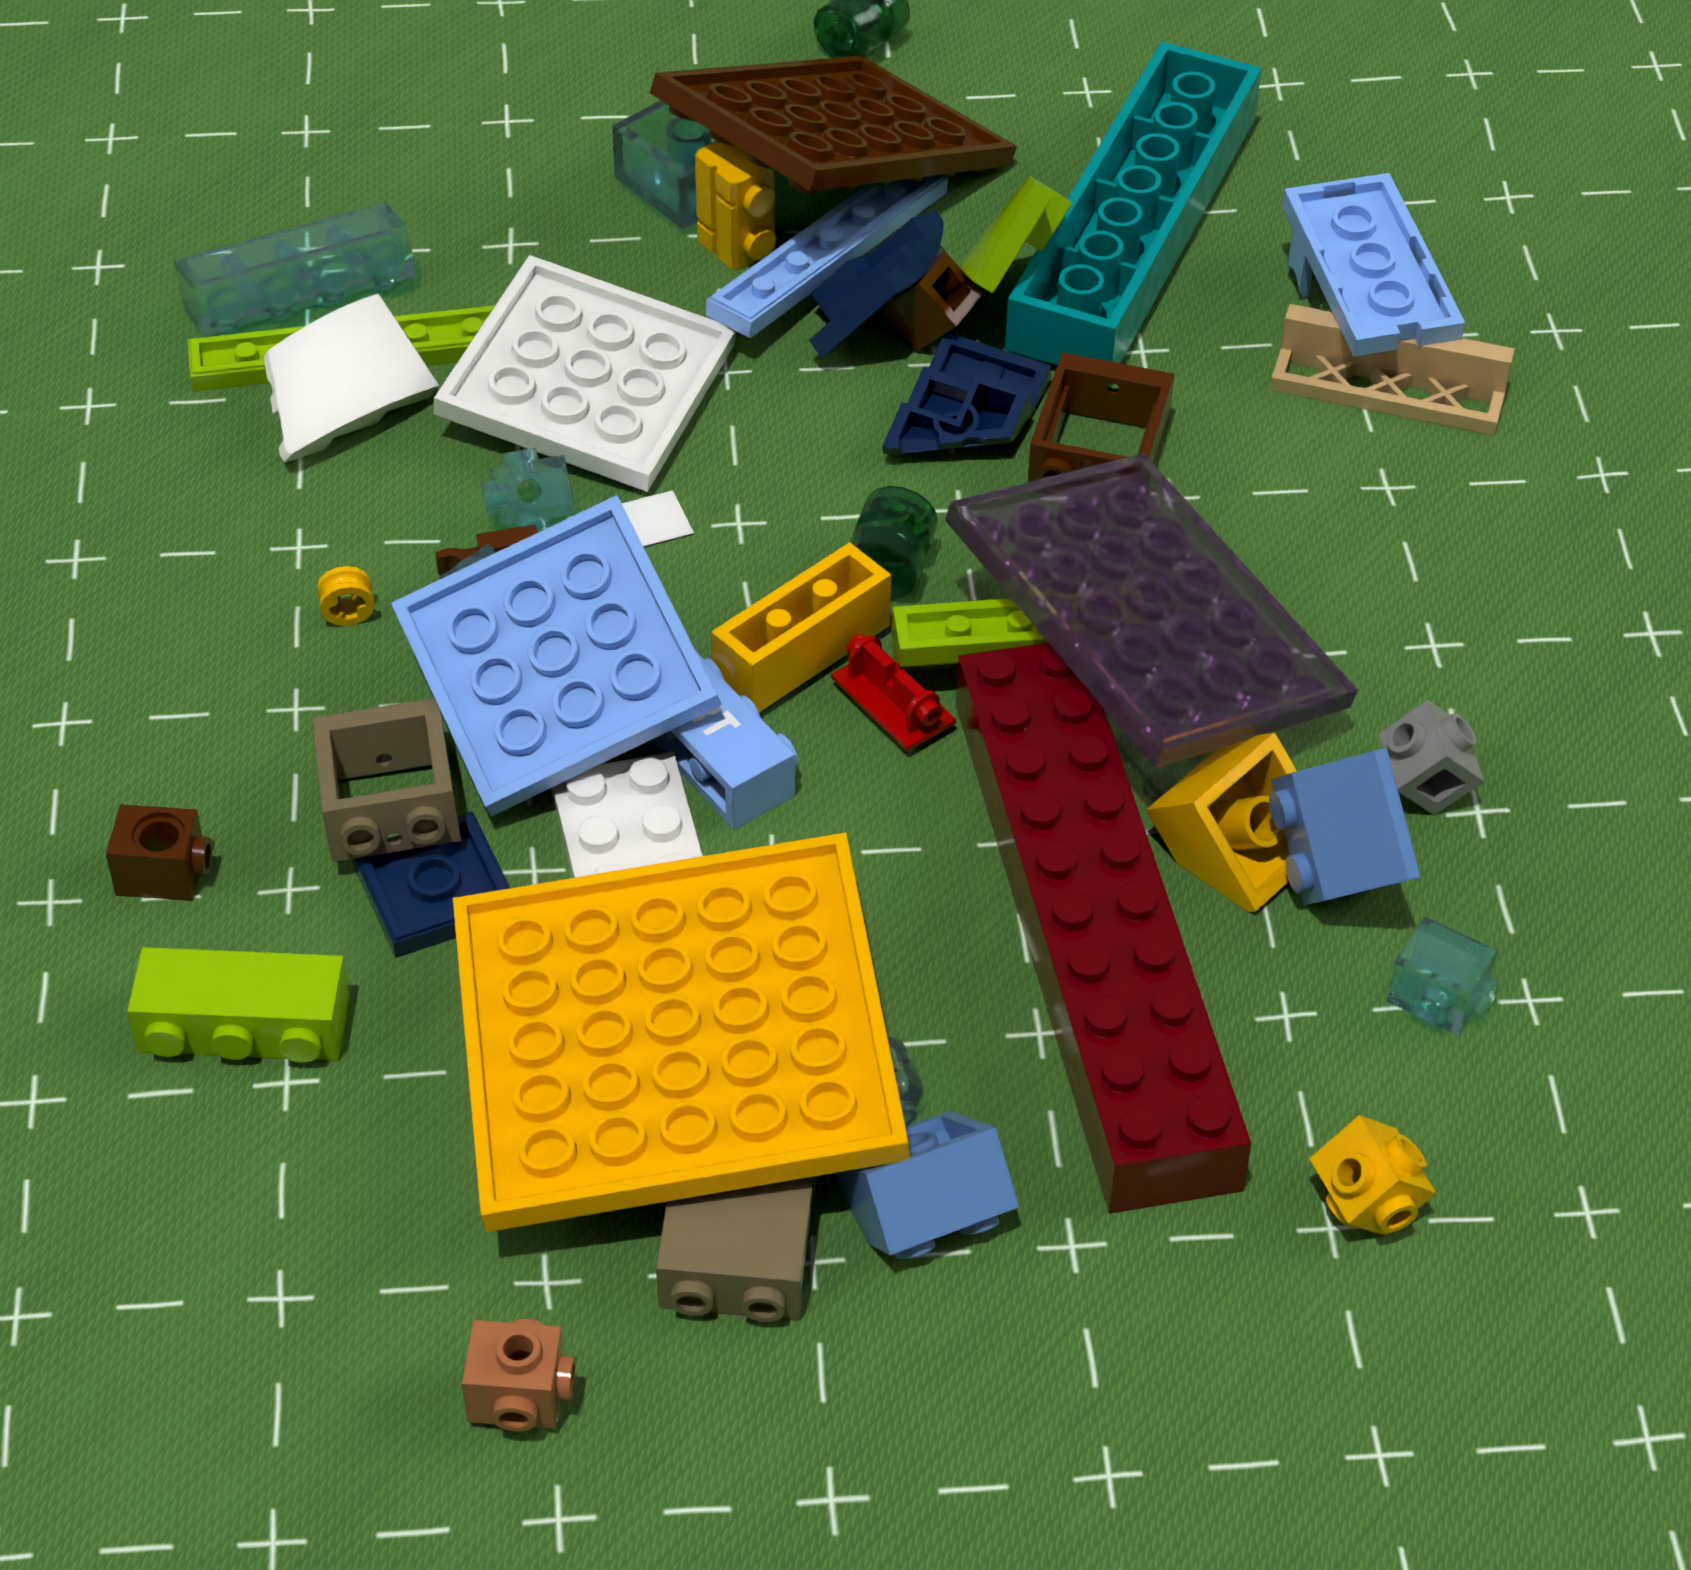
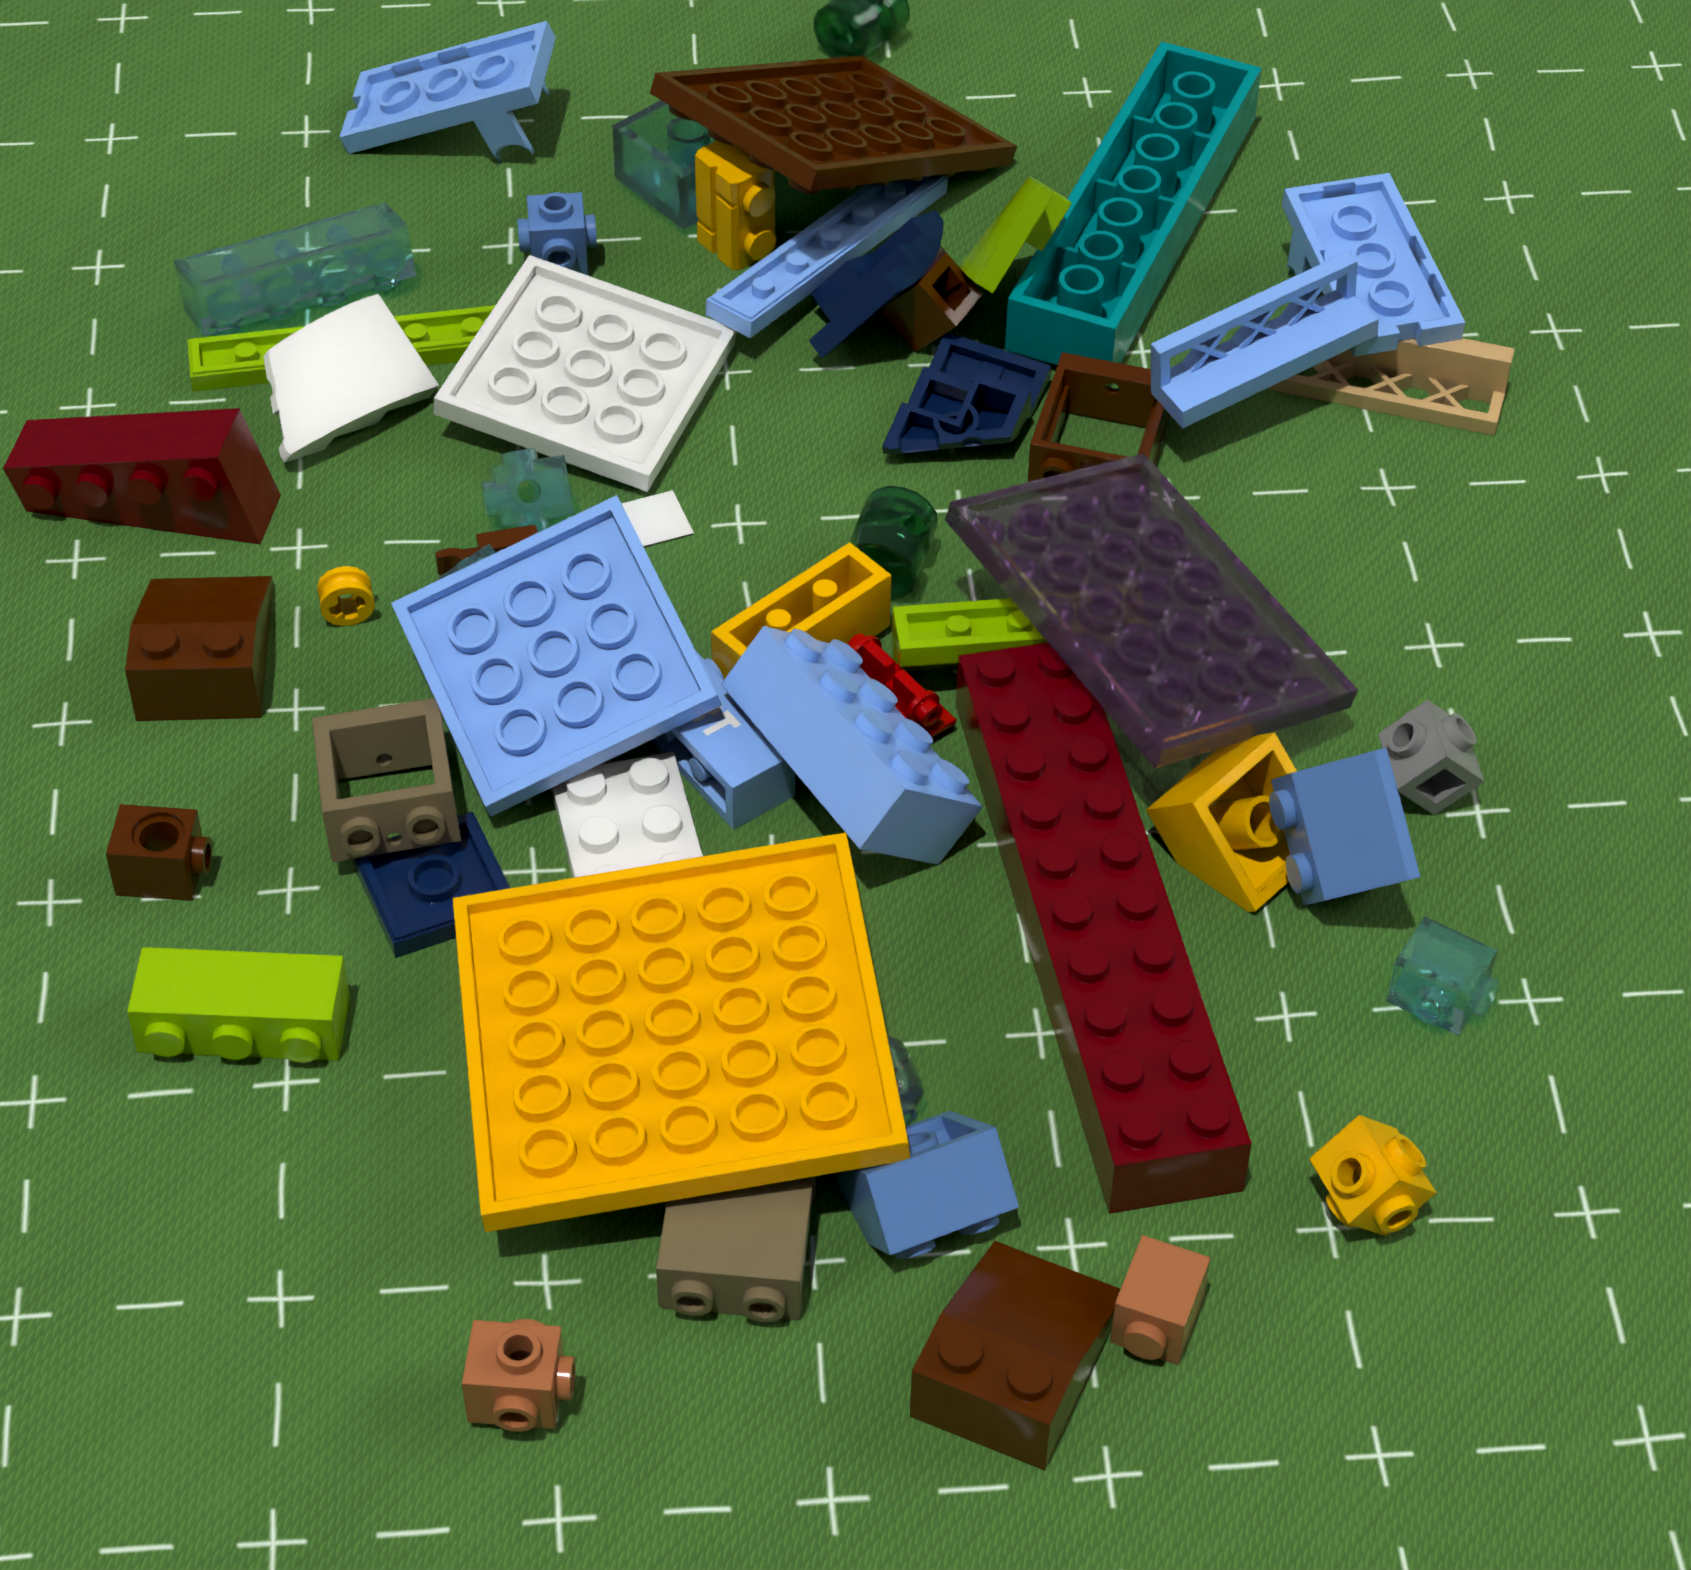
none -> dark red wedge [3,408,281,545]
none -> reddish brown slope [125,576,273,721]
none -> light blue piece [339,21,556,163]
none -> medium blue brick [517,192,597,275]
none -> light blue brick [721,626,983,865]
none -> reddish brown slope [910,1241,1121,1471]
none -> nougat brick [1110,1235,1211,1365]
none -> light blue fence [1151,251,1379,429]

